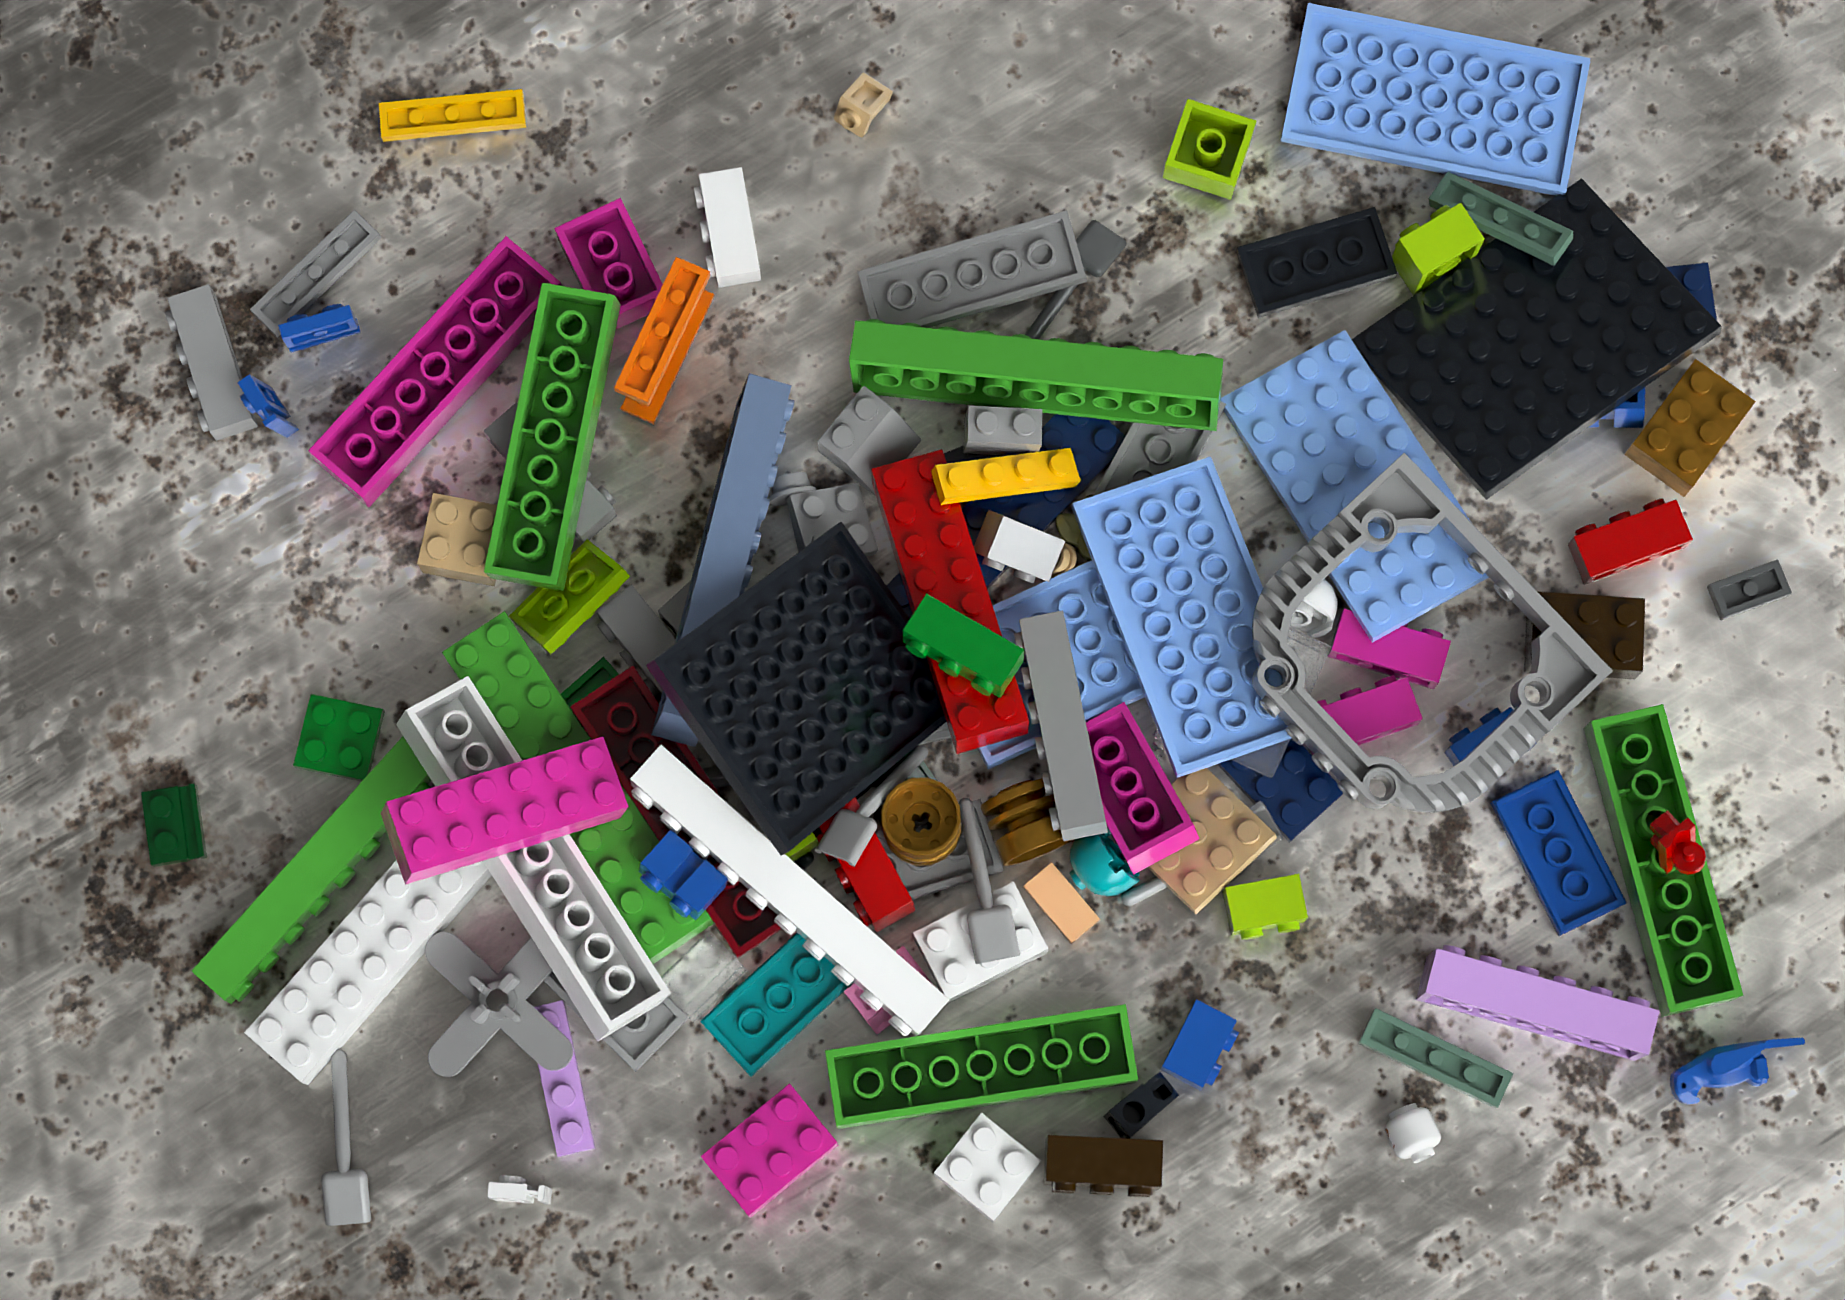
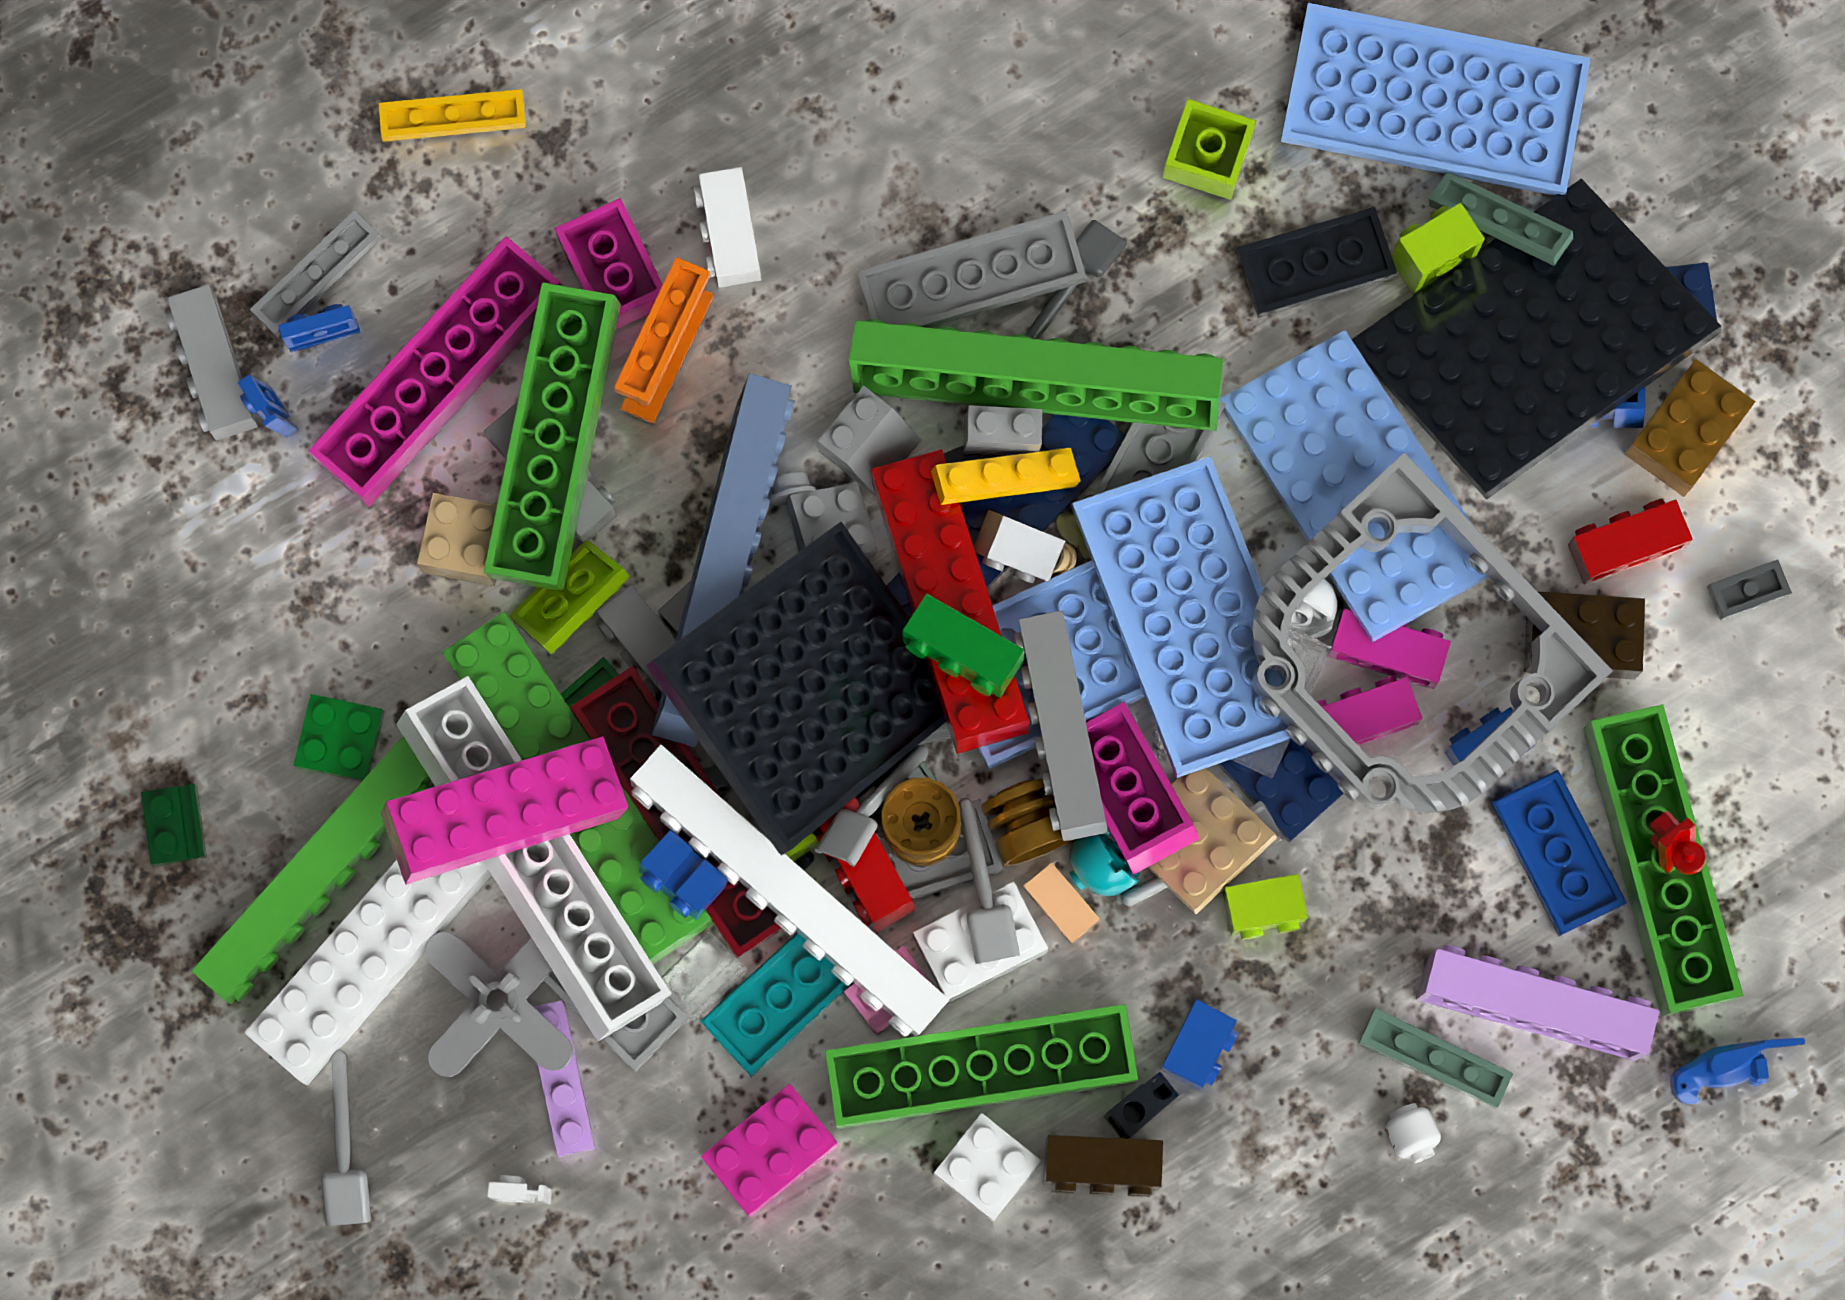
tan bracket [834,72,893,138] -> none

